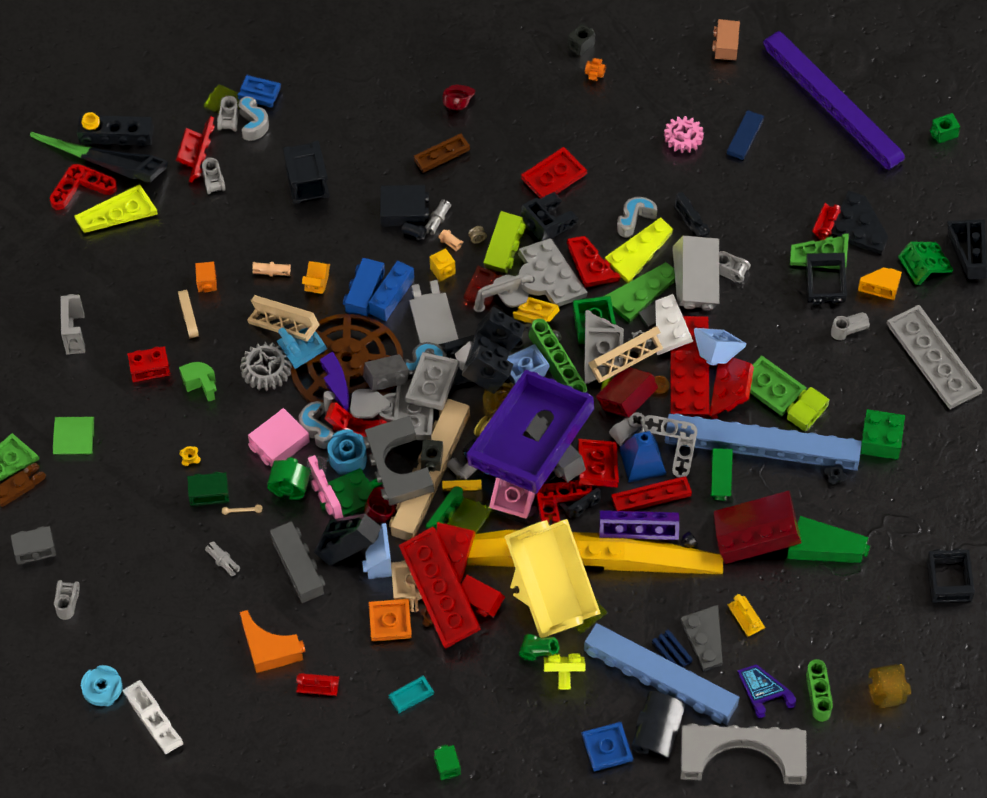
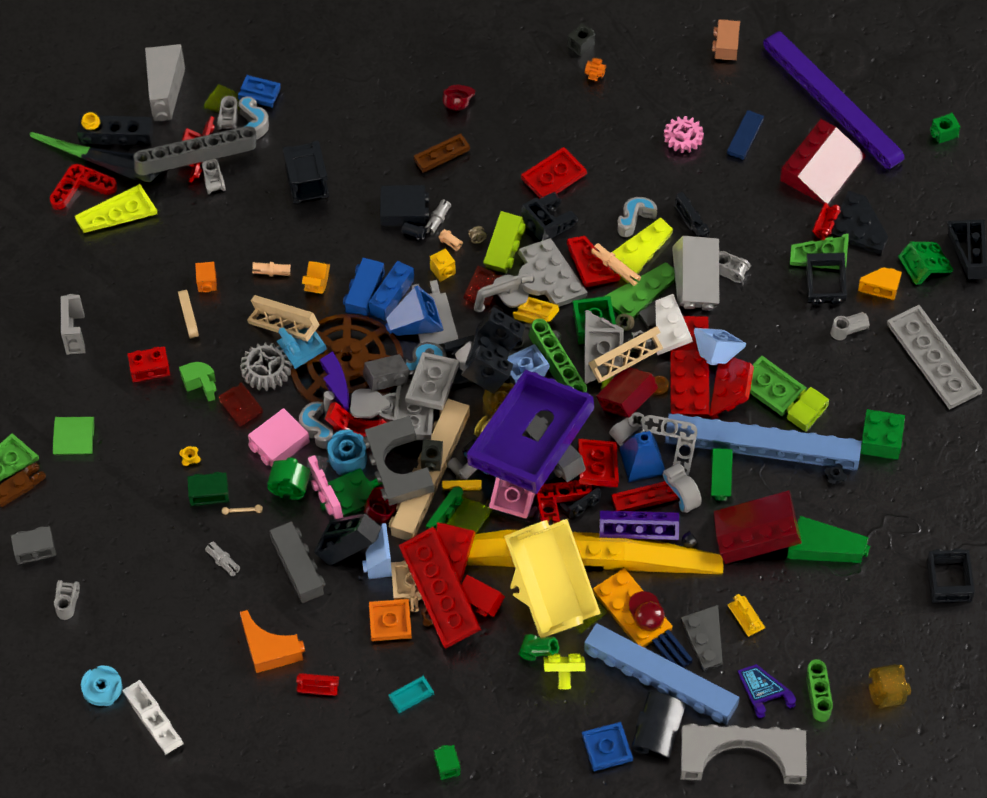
none -> dark grey beam [134,126,256,175]
none -> light grey slope [145,44,185,121]
none -> clear red plate [218,382,263,427]
none -> blue slope [385,285,444,336]
none -> light nougat pin [591,243,641,286]
none -> light orange plate [592,568,673,648]
none -> dark tan bush [615,314,634,331]
none -> dark red cap [629,591,665,631]
none -> light grey animal [663,464,702,513]
none -> slope [780,119,866,205]

